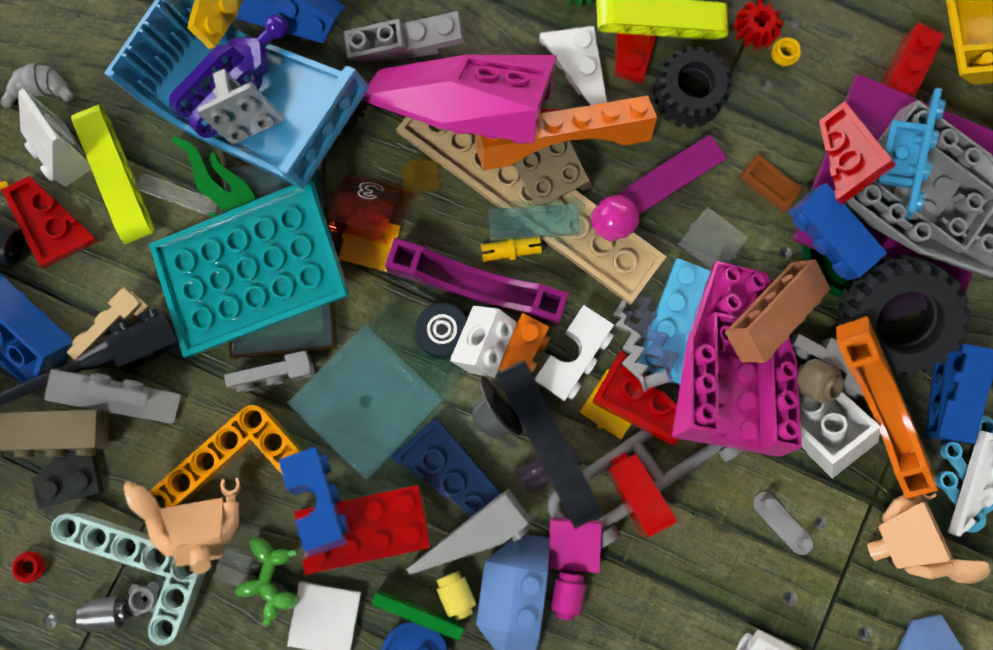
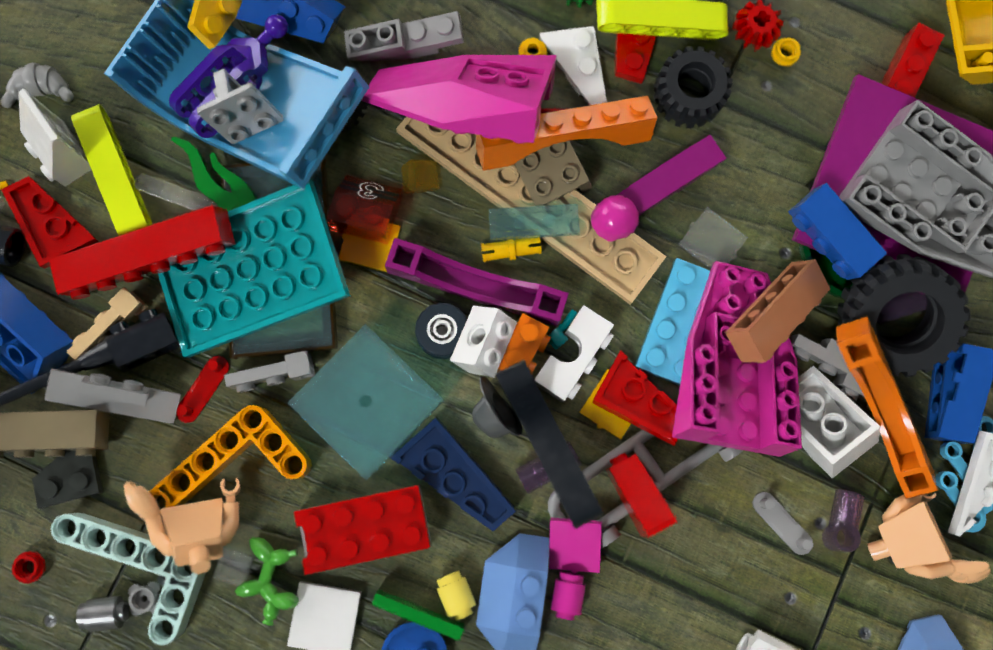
blue arch [278,447,350,556] -> none
light grey slope [406,488,531,574] -> none
piece [613,295,678,392] -> none
dark orange tile [738,154,804,213] -> none
dark tan head [797,359,844,404] -> none
wing [819,101,896,205] -> none
dark azure bracket [878,88,946,219] -> none
none -> red brick [49,205,236,300]
none -> red piece [176,356,229,423]
none -> yellow plate [518,38,547,55]
none -> teal hand [549,309,577,350]
none -> piece [822,489,865,552]

